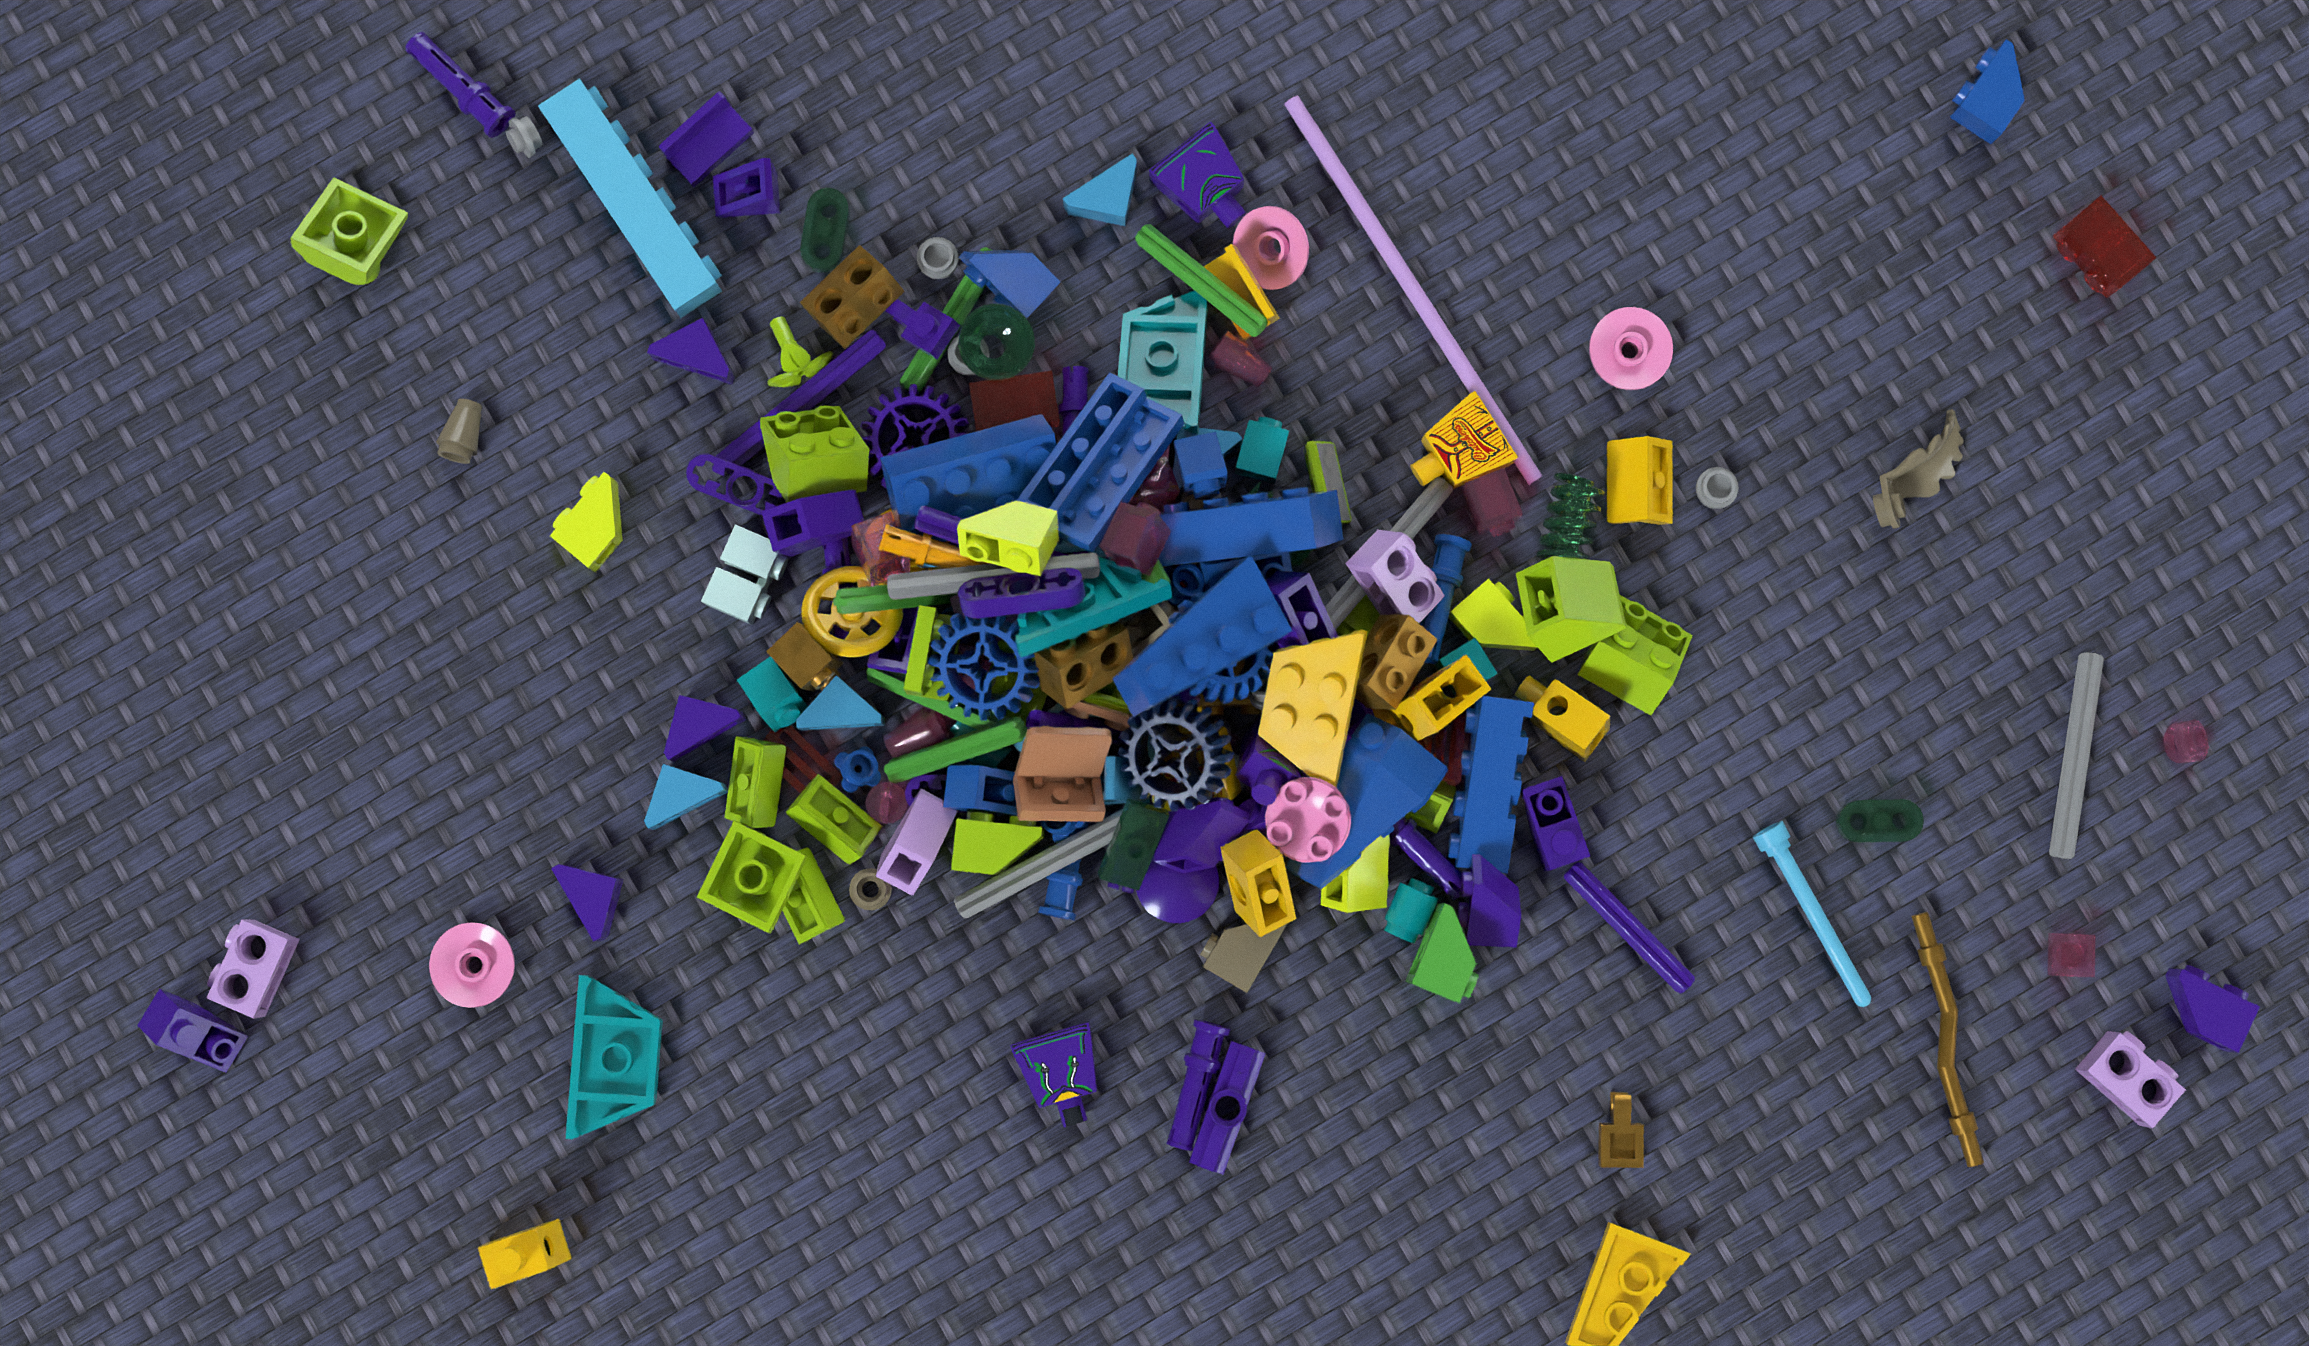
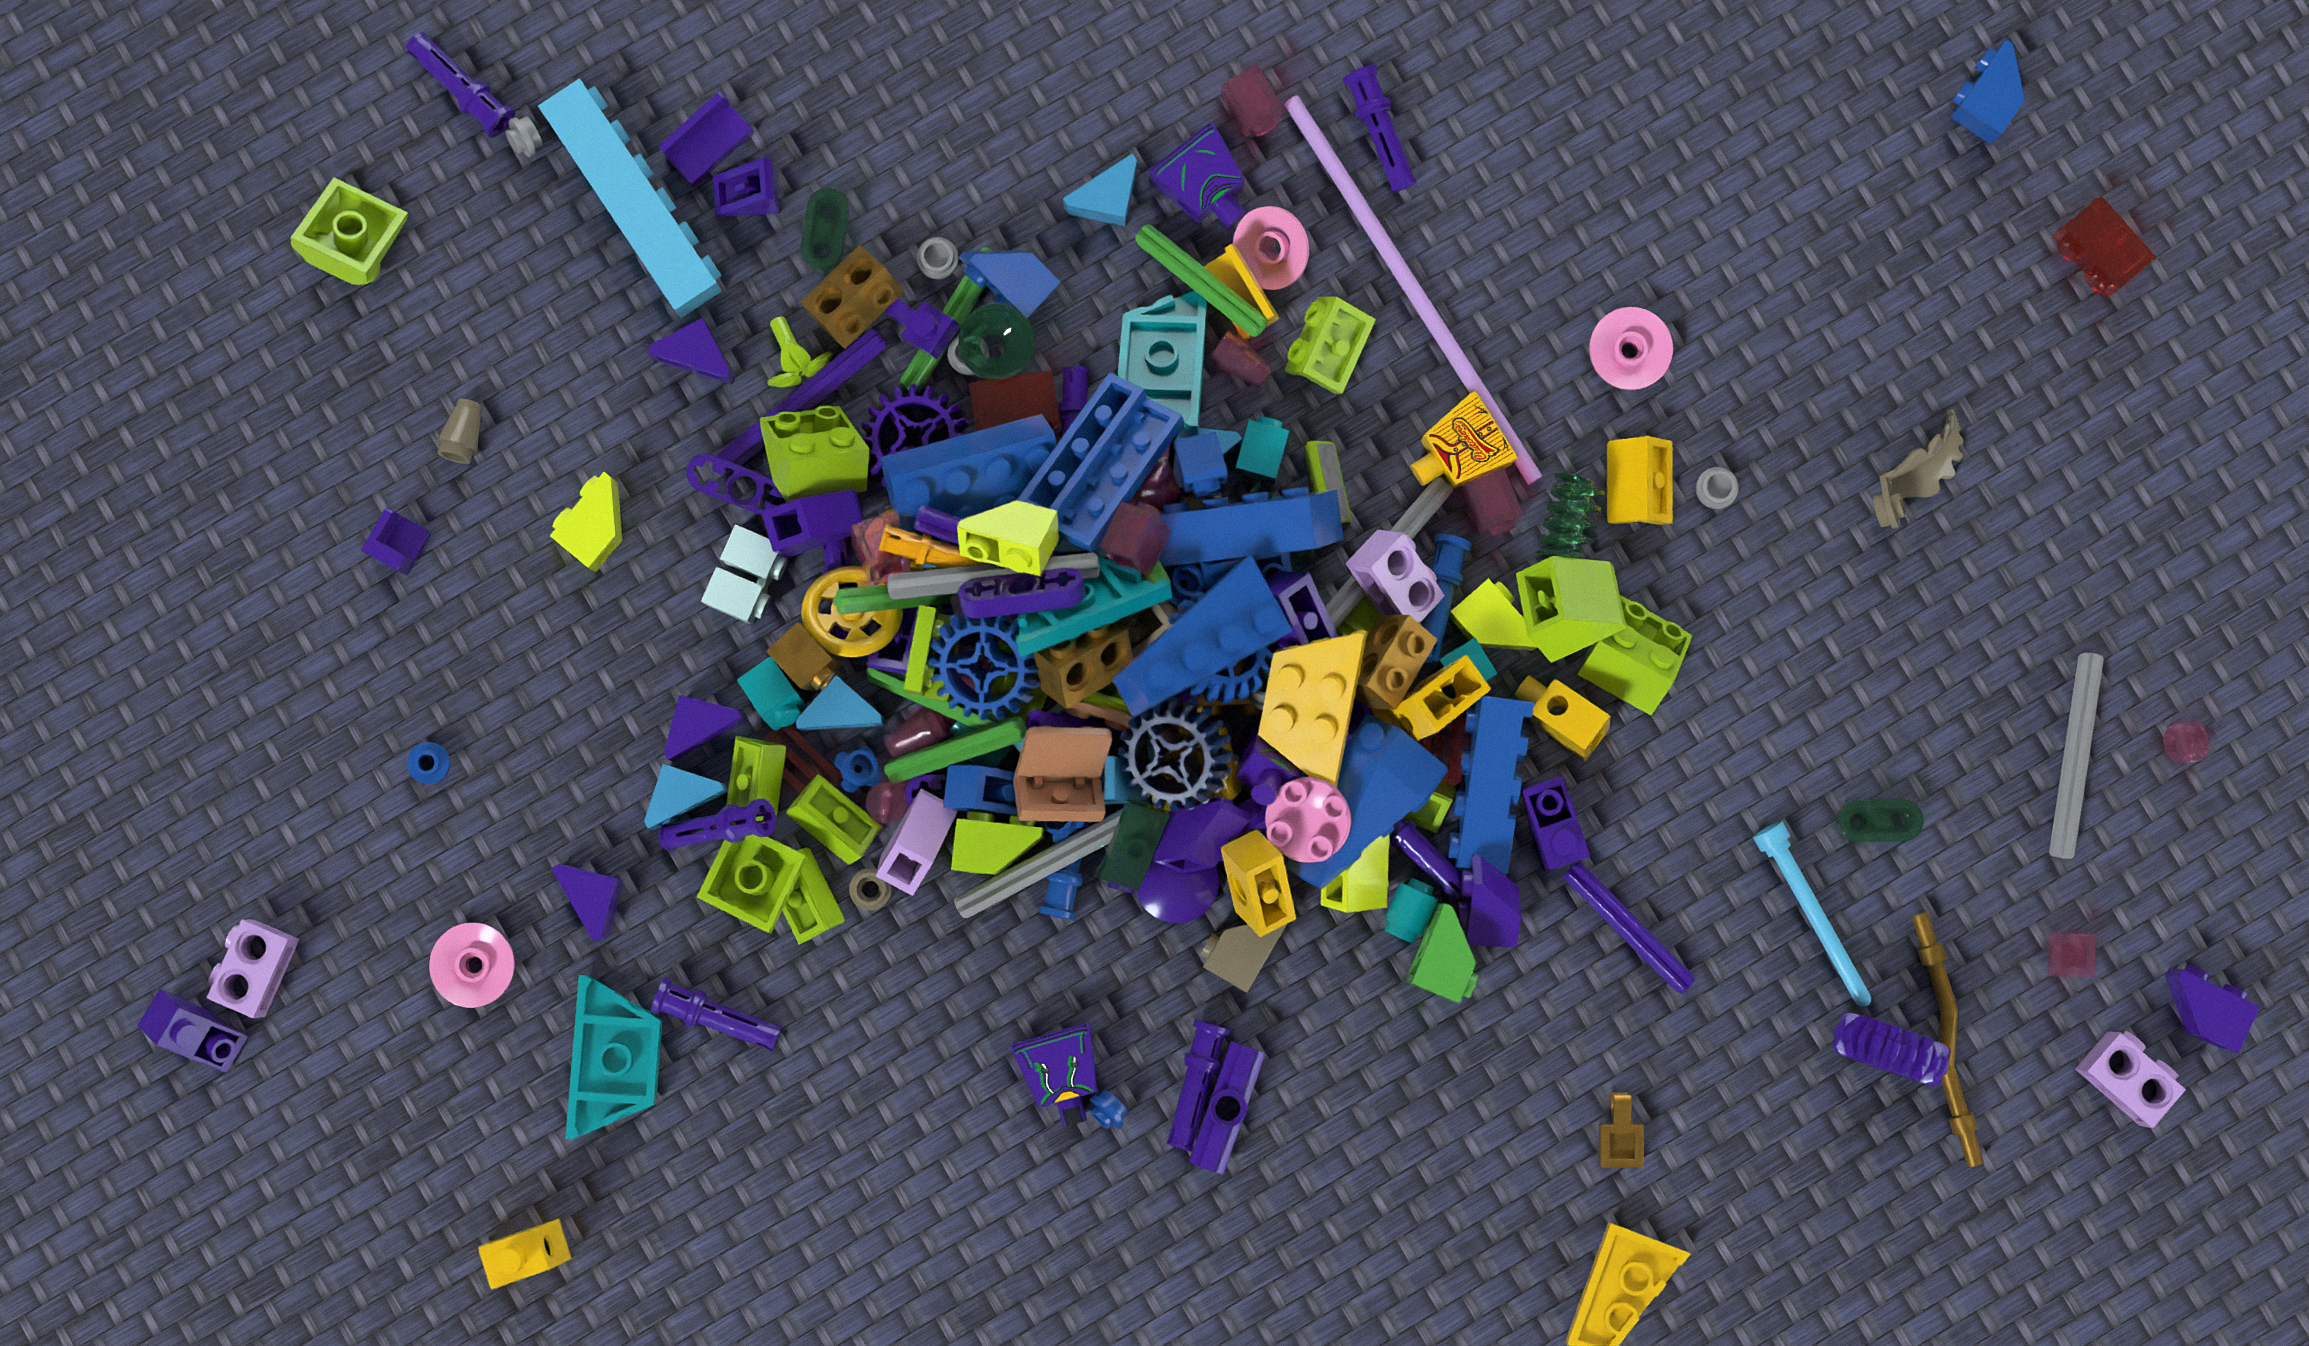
none -> dark purple panel [361,507,431,575]
none -> blue plate [407,742,451,784]
none -> dark purple pin [651,977,782,1052]
none -> dark purple pin [658,798,776,850]
none -> blue plate [1089,1090,1129,1129]
none -> clear pink brick [1221,64,1282,137]
none -> lime bracket [1285,297,1376,394]
none -> dark purple pin [1342,65,1417,193]
none -> dark purple gear [1832,1013,1951,1086]

